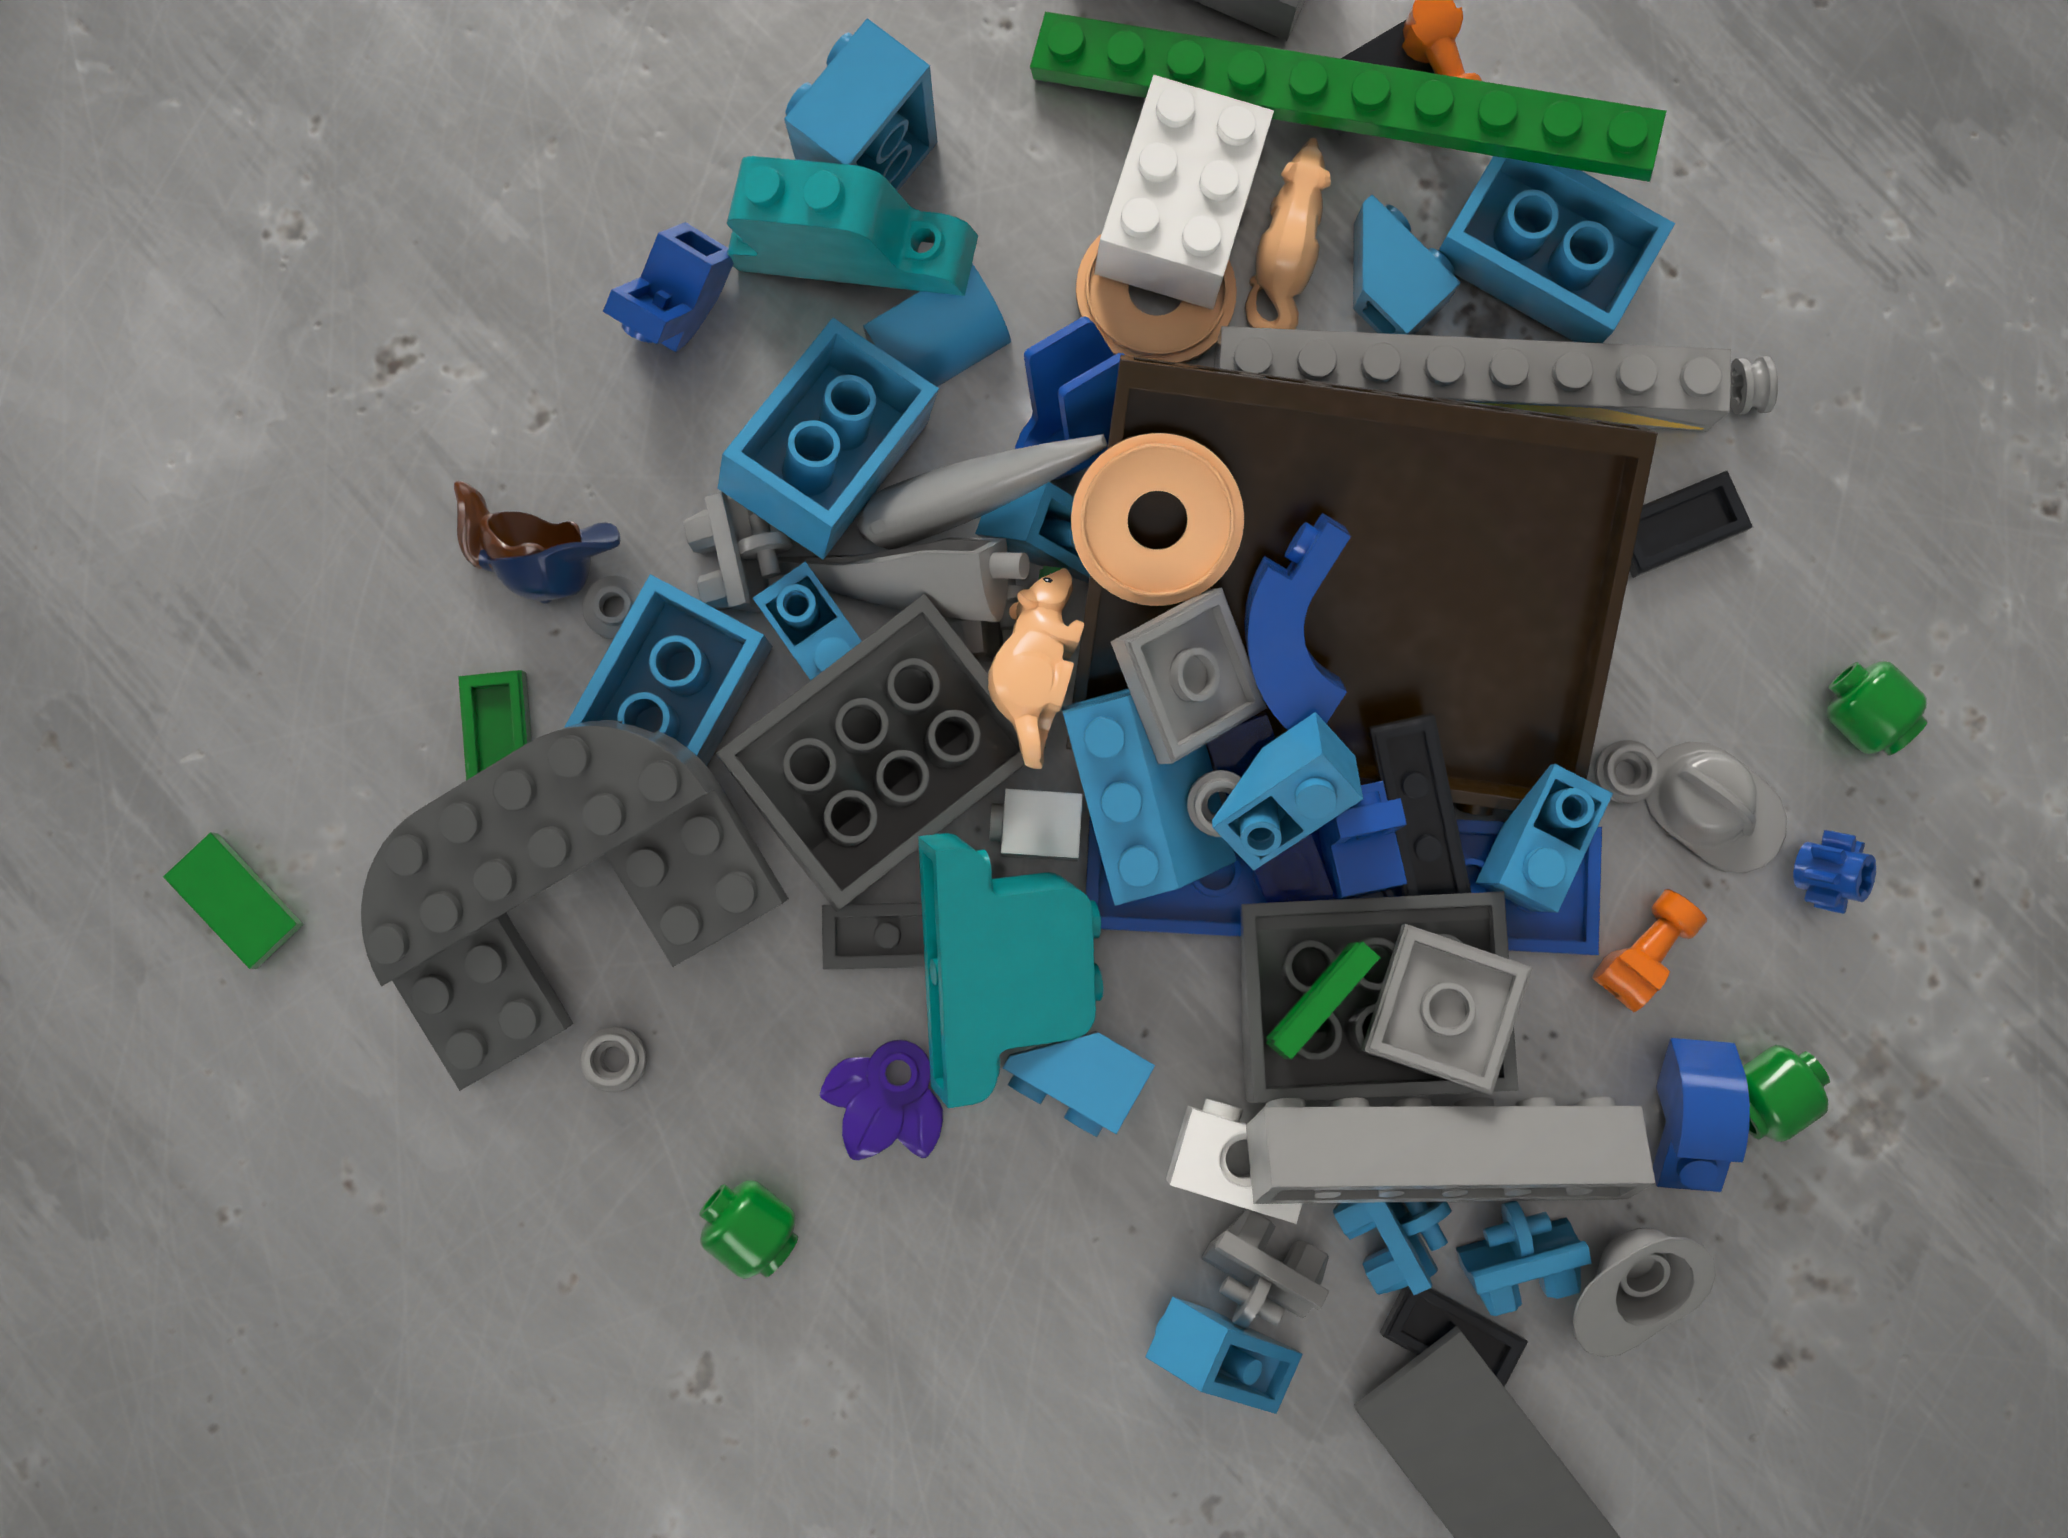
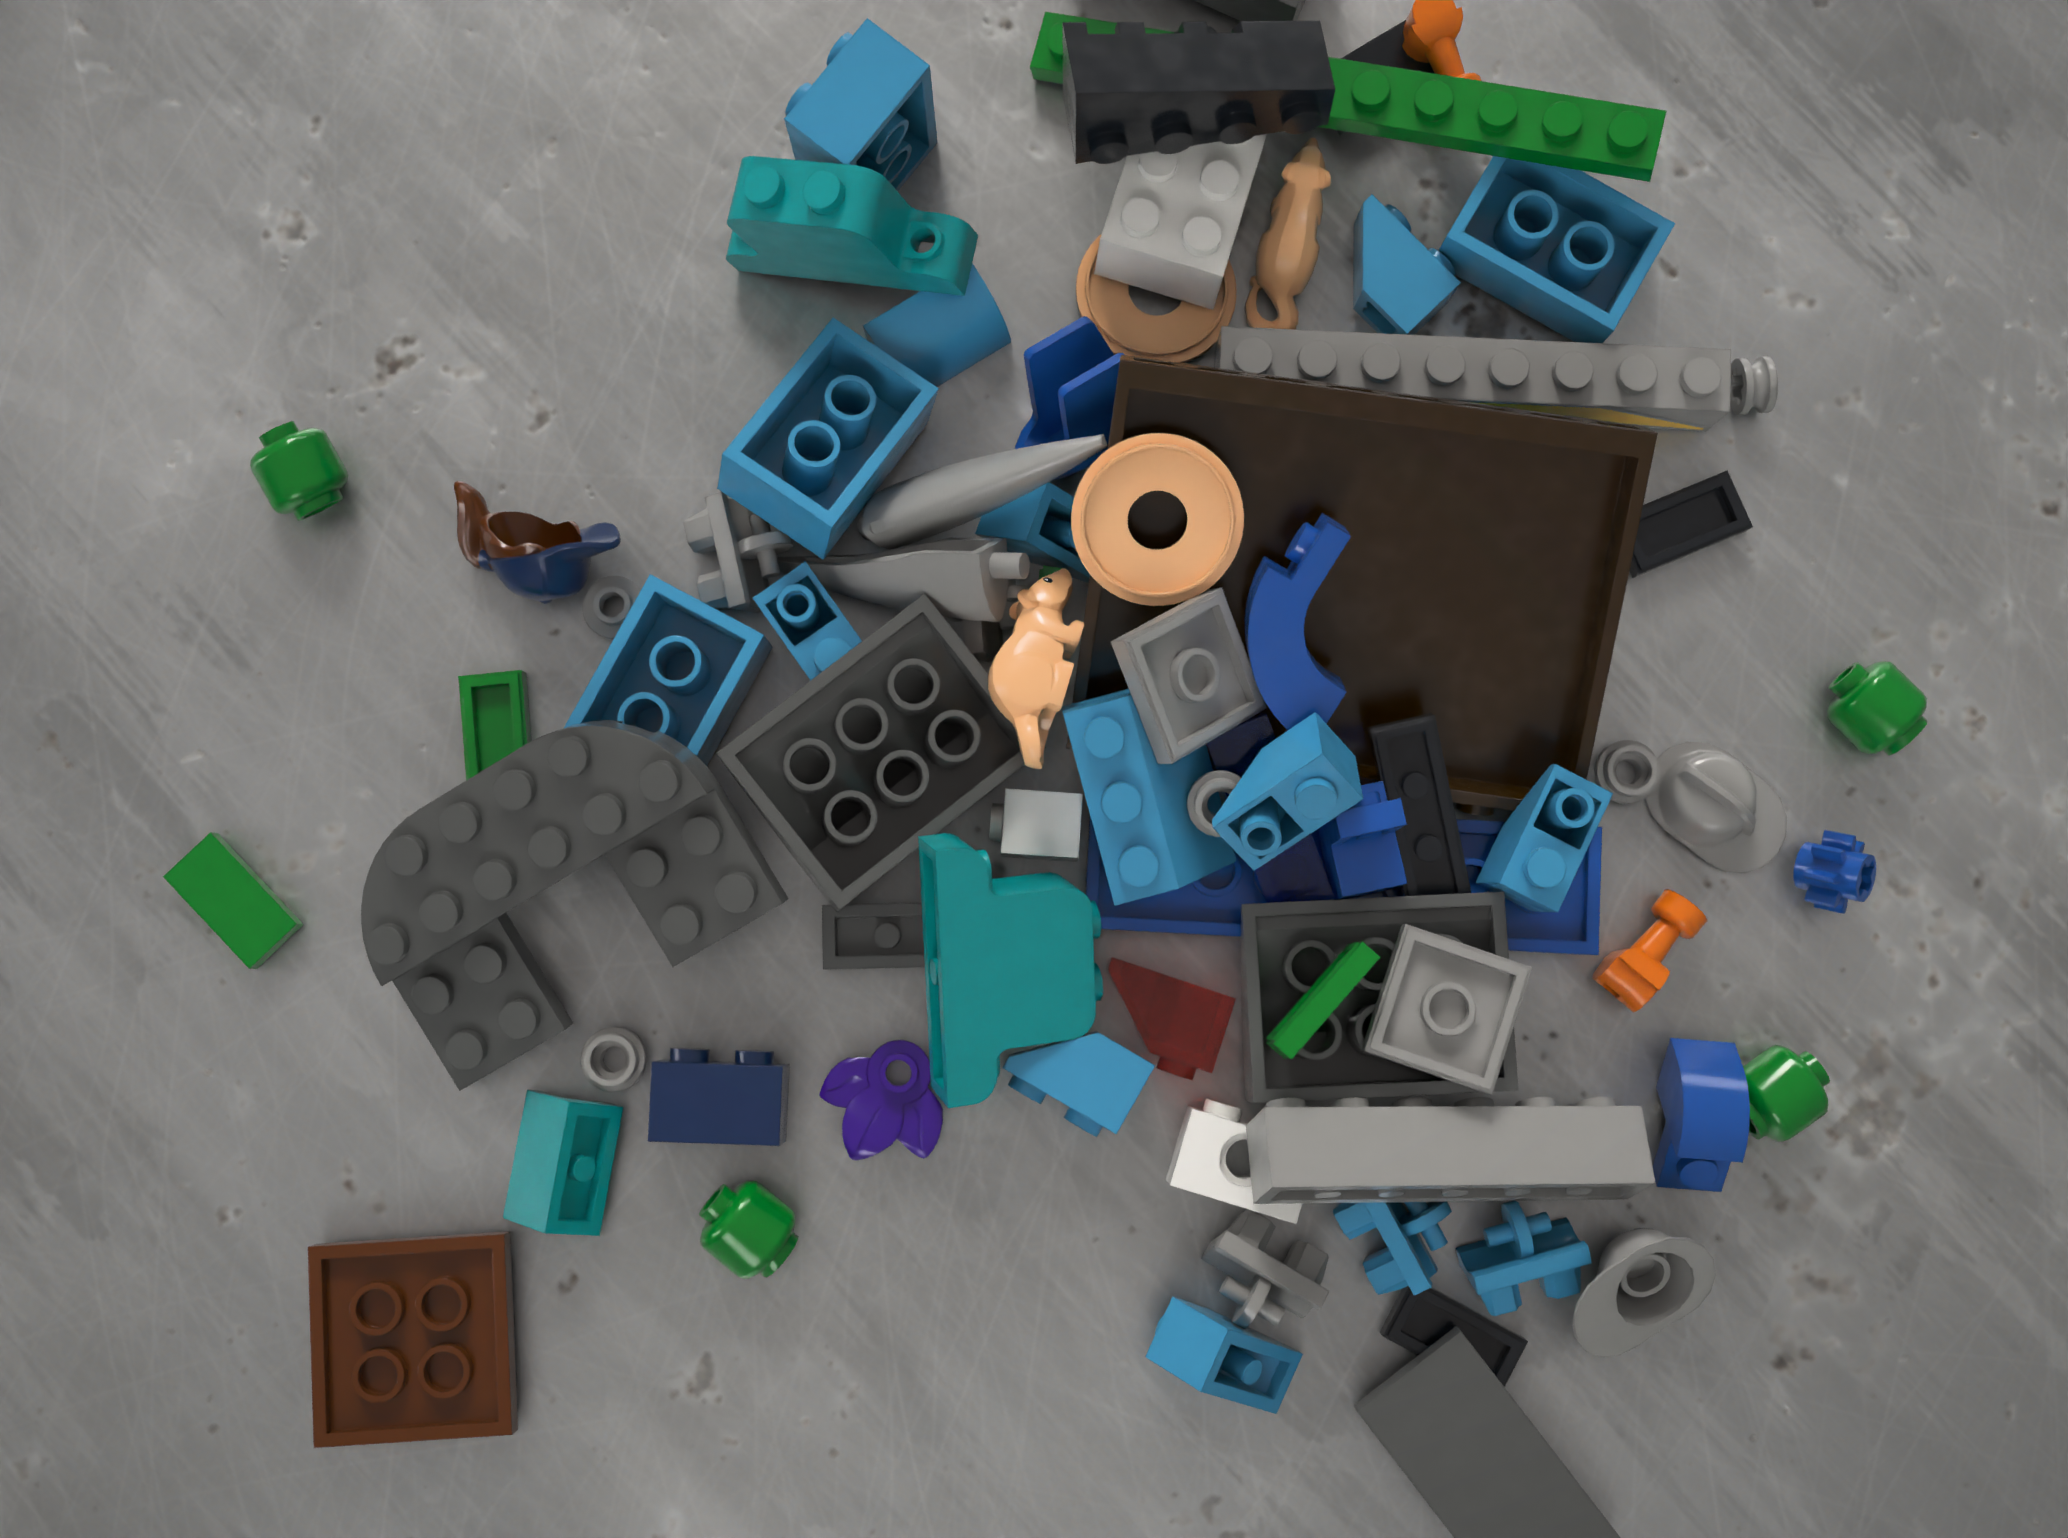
blue brick [603,222,734,352] -> none
none -> green head [250,421,348,521]
none -> reddish brown plate [308,1231,518,1448]
none -> teal panel [503,1090,623,1236]
none -> dark blue brick [648,1048,790,1146]
none -> black wedge [1063,21,1335,164]
none -> clear red slope [1105,957,1236,1080]

